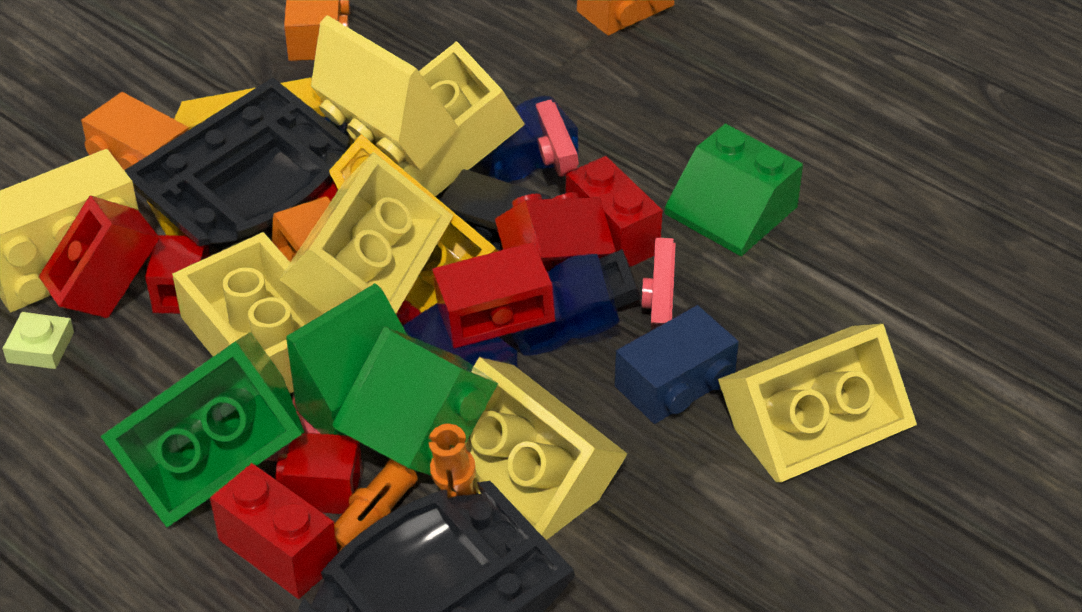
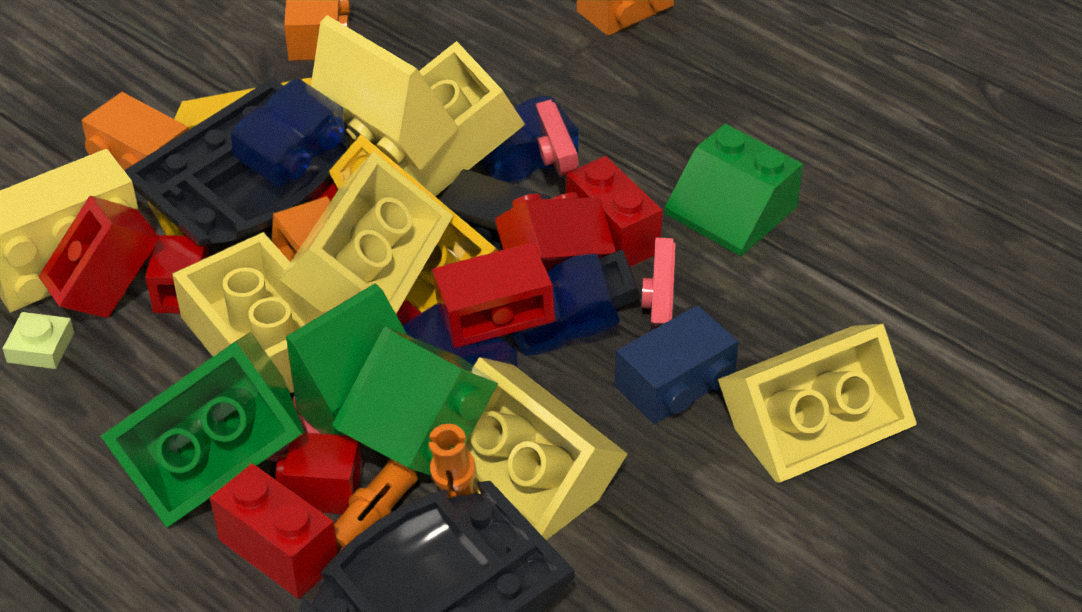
none -> clear blue brick [231,78,344,186]

